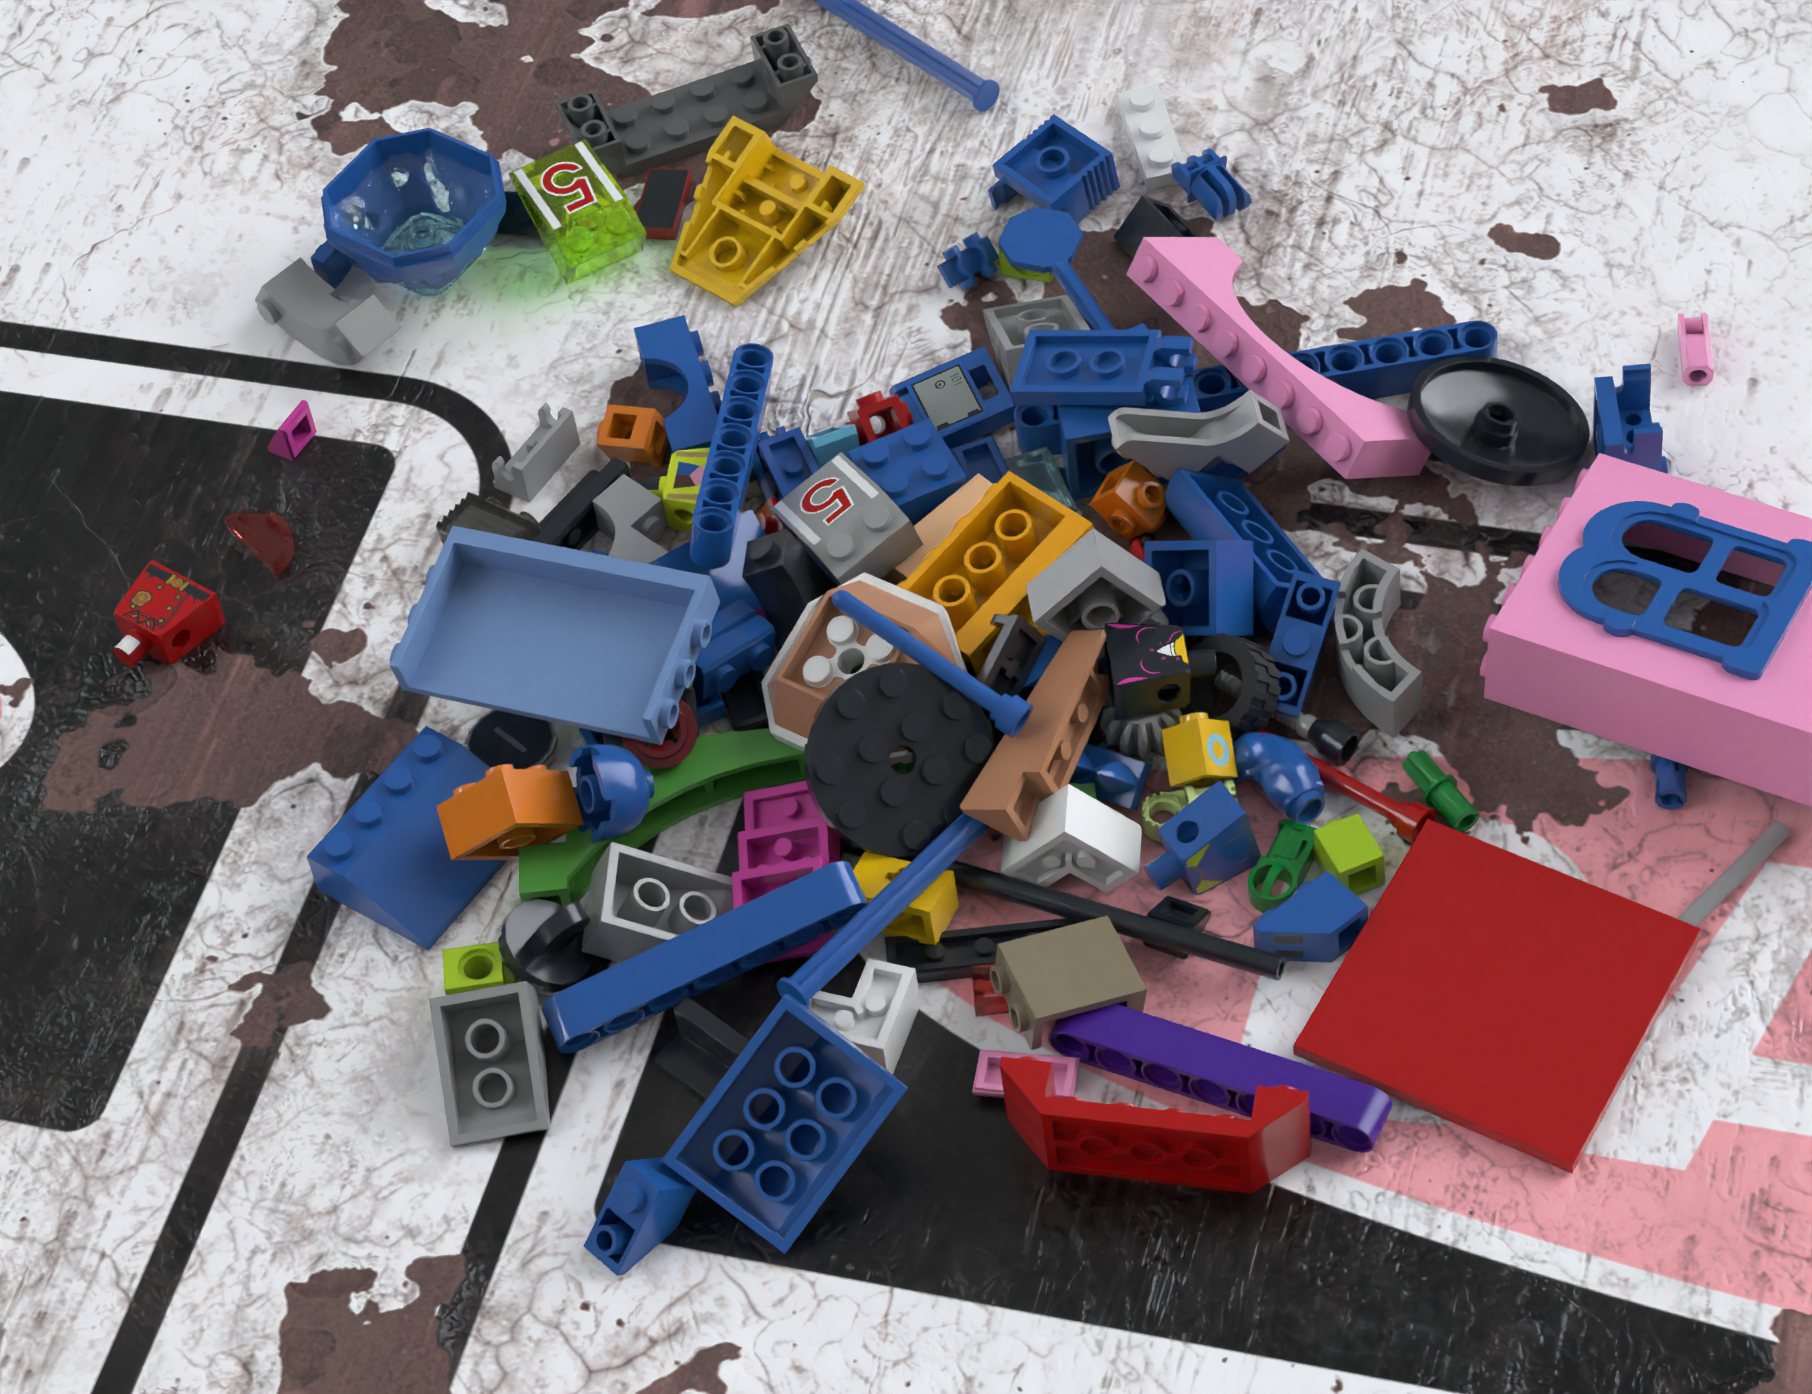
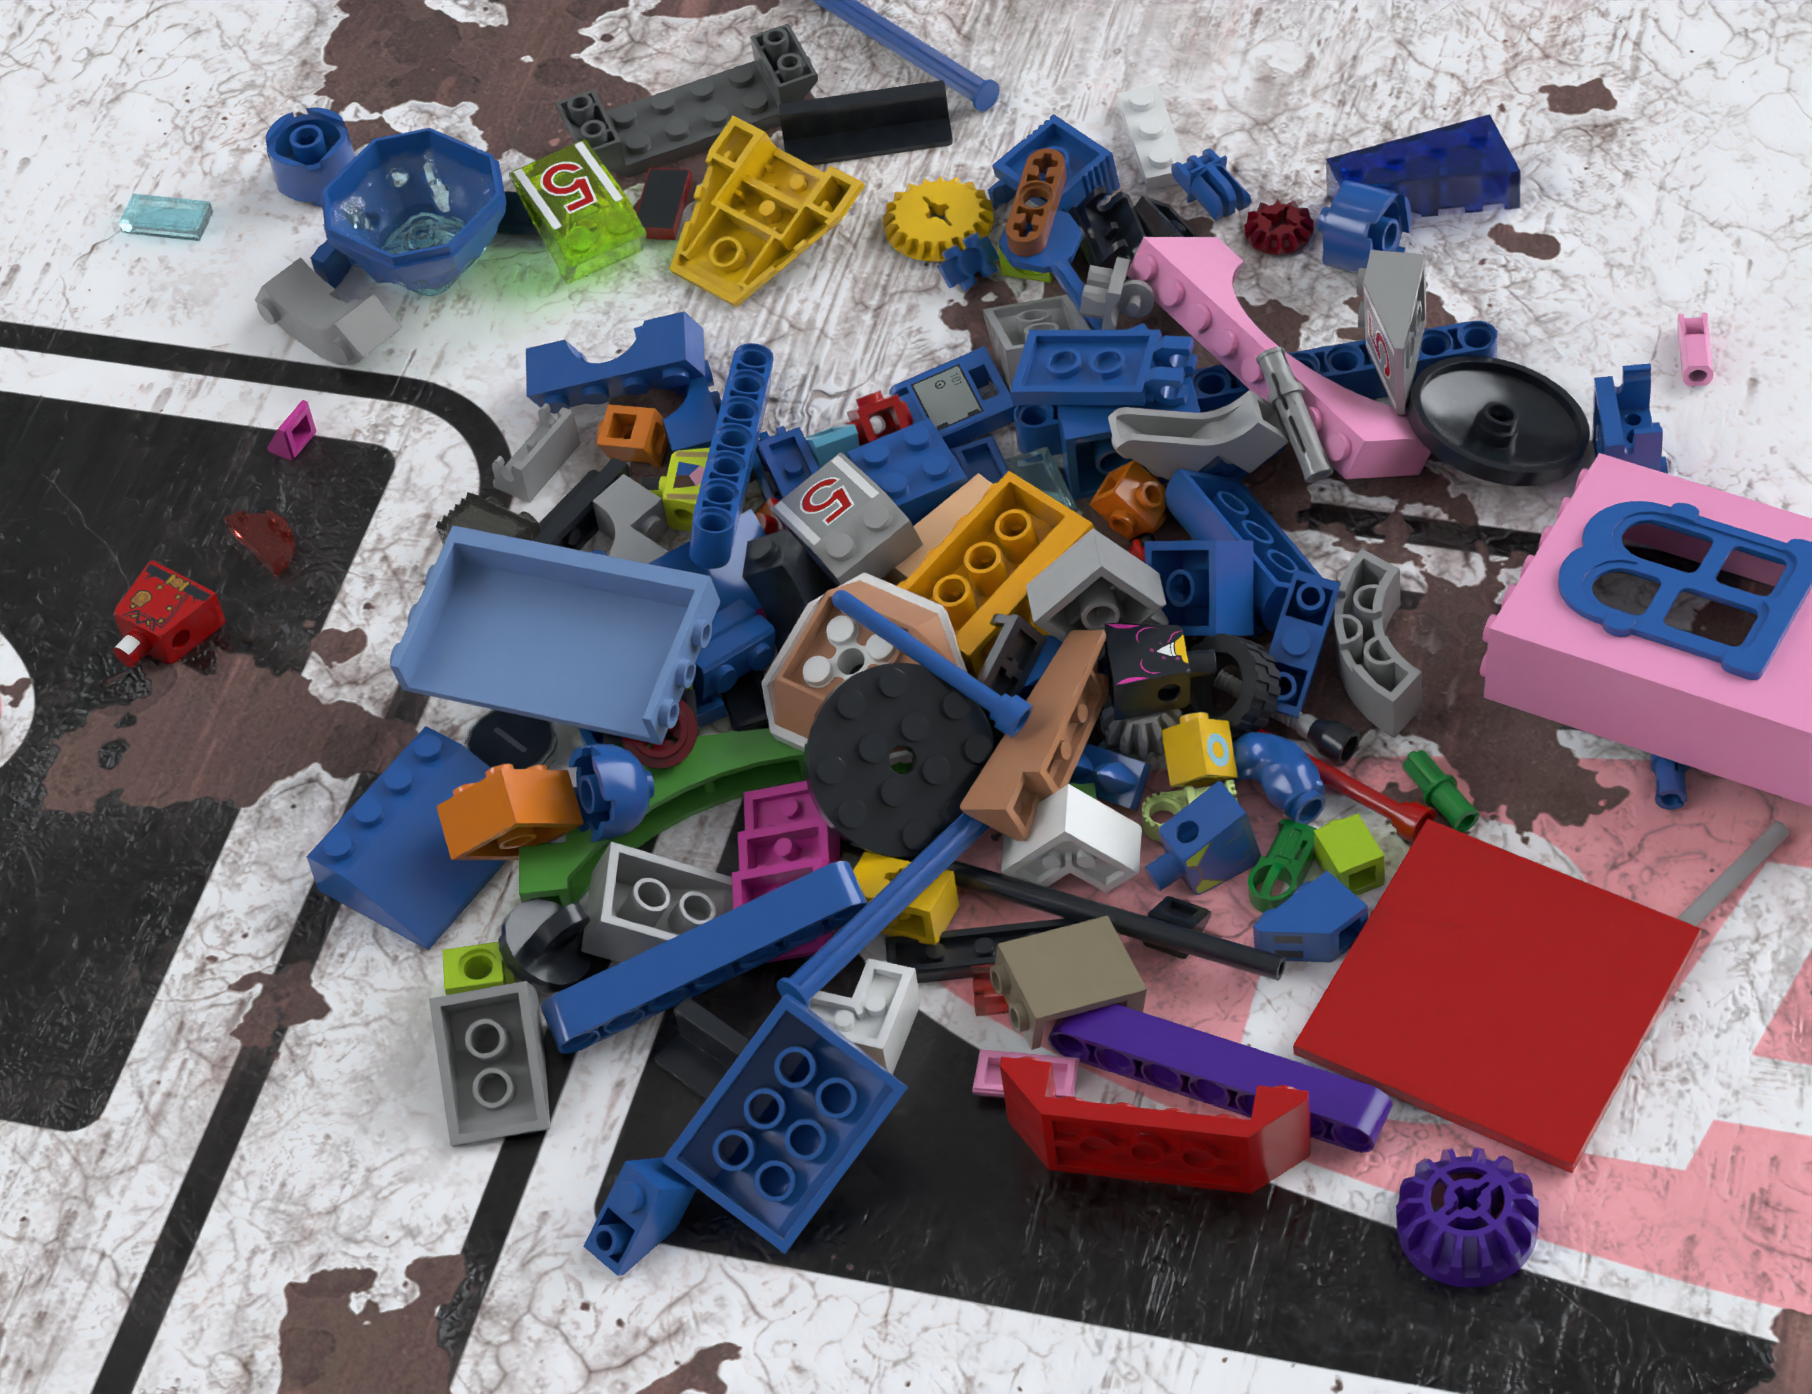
none -> clear light blue tile [119,194,213,241]
none -> blue brick [265,107,355,207]
none -> blue arch [526,311,705,414]
none -> black panel [778,80,953,166]
none -> yellow gear [882,175,994,262]
none -> dark orange beam [1006,148,1067,257]
none -> black hinge [1068,186,1146,281]
none -> light grey hips [1079,257,1155,330]
none -> dark red gear [1244,198,1314,255]
none -> light grey pin [1256,347,1334,483]
none -> blue brick [1317,180,1411,274]
none -> clear blue wedge [1326,114,1521,217]
none -> light grey slope [1356,250,1426,415]
none -> dark purple gear [1396,1147,1539,1287]

